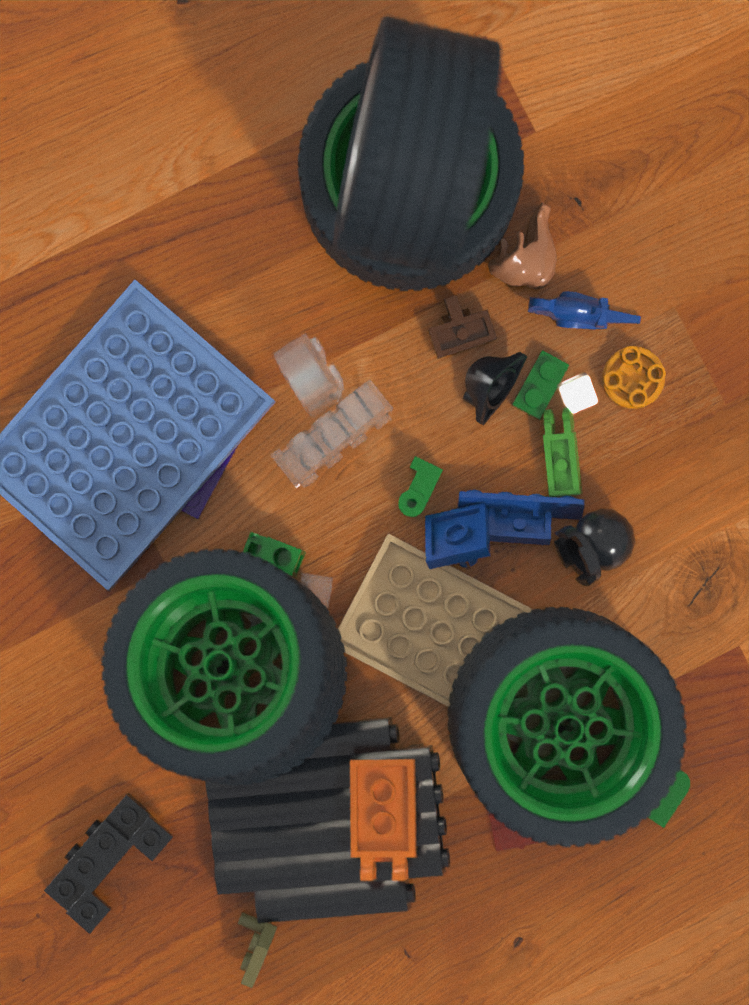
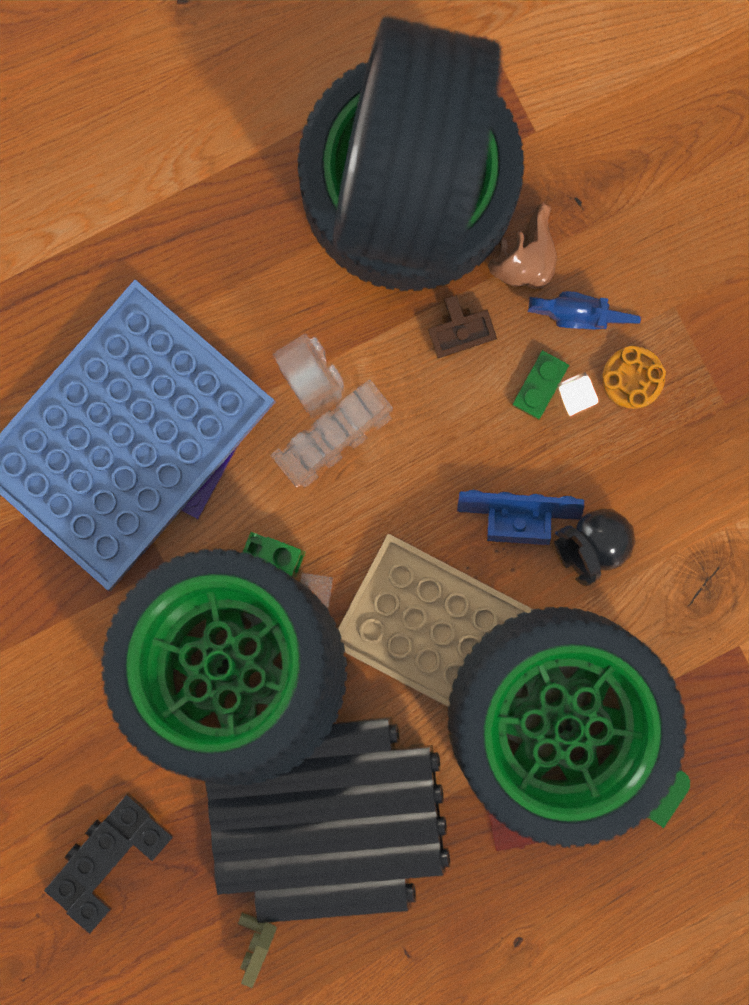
orange tile [350,759,417,881] -> none
green leg [398,456,443,517] -> none
blue tile [425,502,490,569] -> none
black hat [463,352,527,426] -> none
bright green hinge [543,407,582,497] -> none

